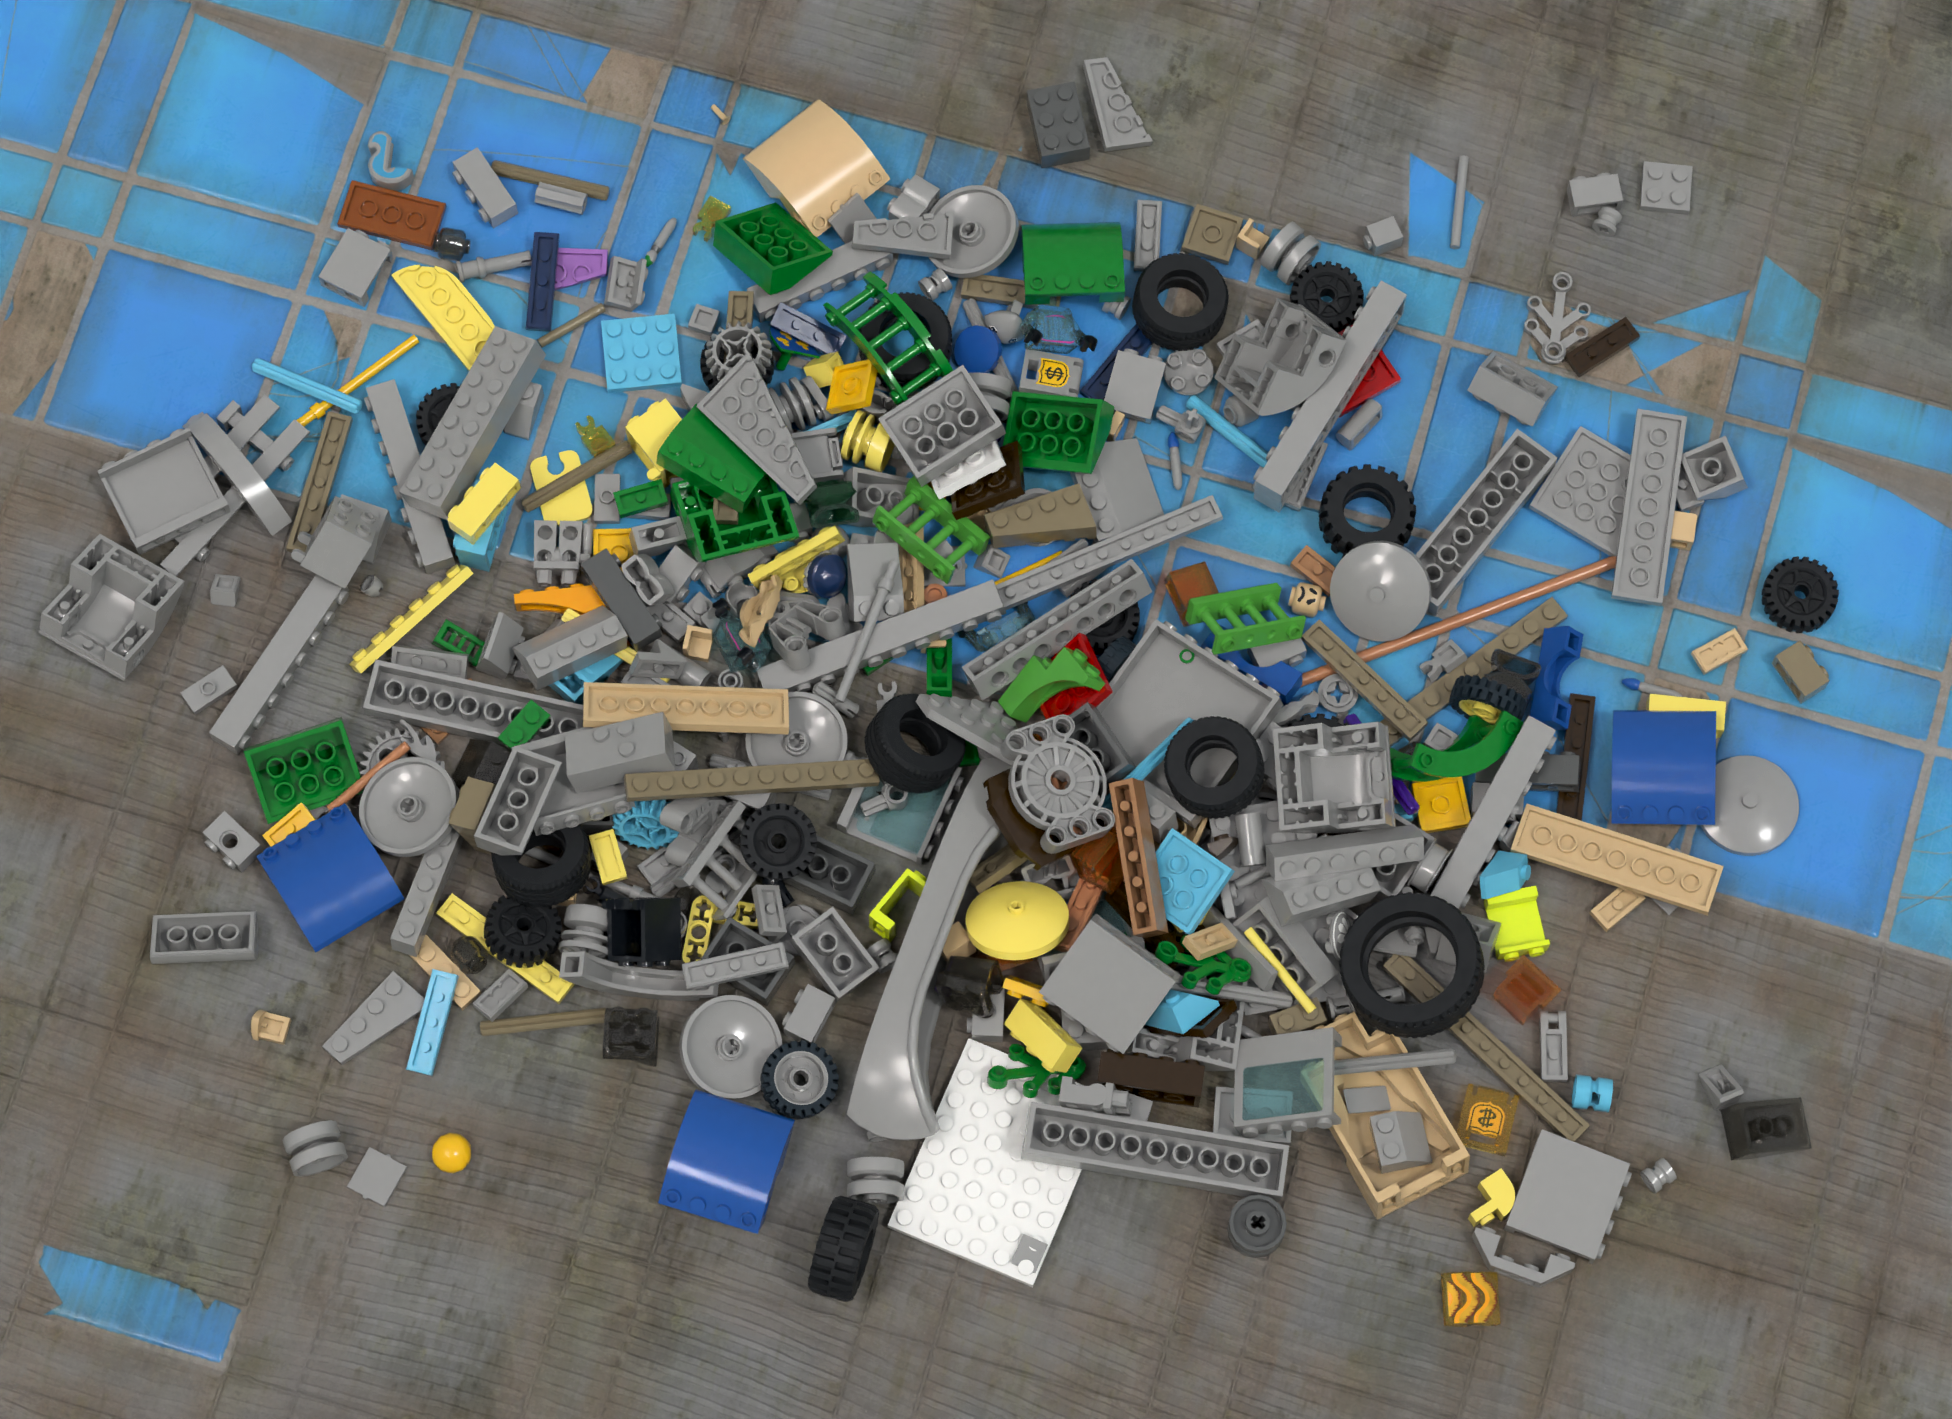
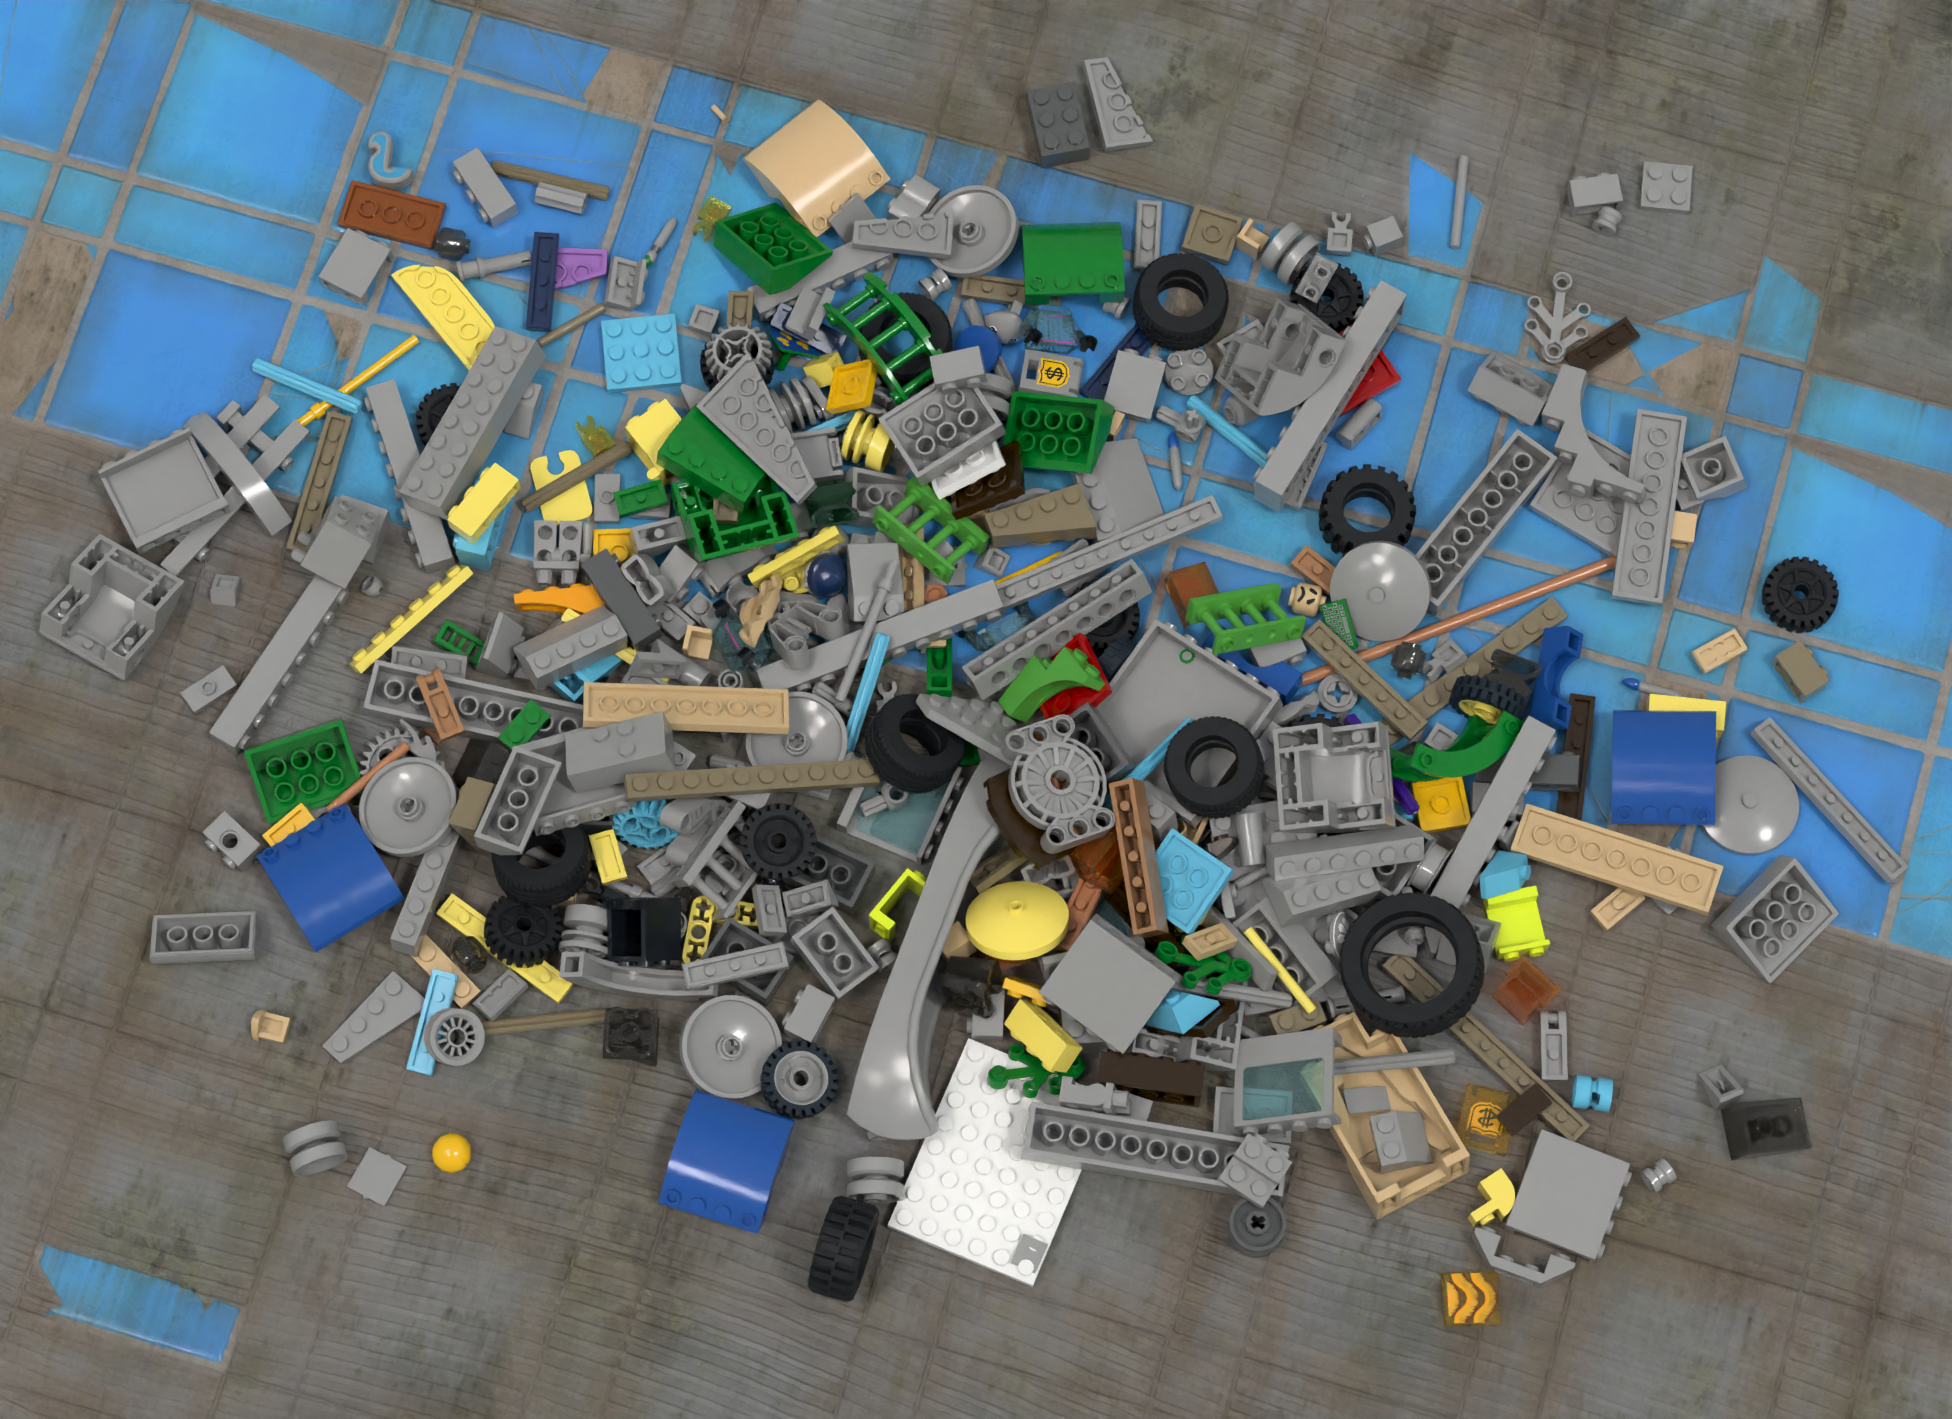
none -> medium nougat plate [415,668,466,742]
none -> light grey wheel [424,1008,485,1066]
none -> light grey slope [782,880,839,919]
none -> light grey panel [785,287,835,341]
none -> medium azure axle [846,633,890,753]
none -> light grey brick [930,346,988,393]
none -> light grey plate [1218,1133,1292,1209]
none -> light grey hips [1295,252,1338,303]
none -> tile [1320,598,1359,650]
none -> light grey plate [1326,212,1353,256]
none -> clear smoke head [1390,641,1426,680]
none -> dark brown tile [1495,1083,1552,1137]
none -> light grey arch [1542,364,1646,504]
none -> light grey slope [1711,855,1839,984]
none -> light grey plate [1750,717,1909,885]

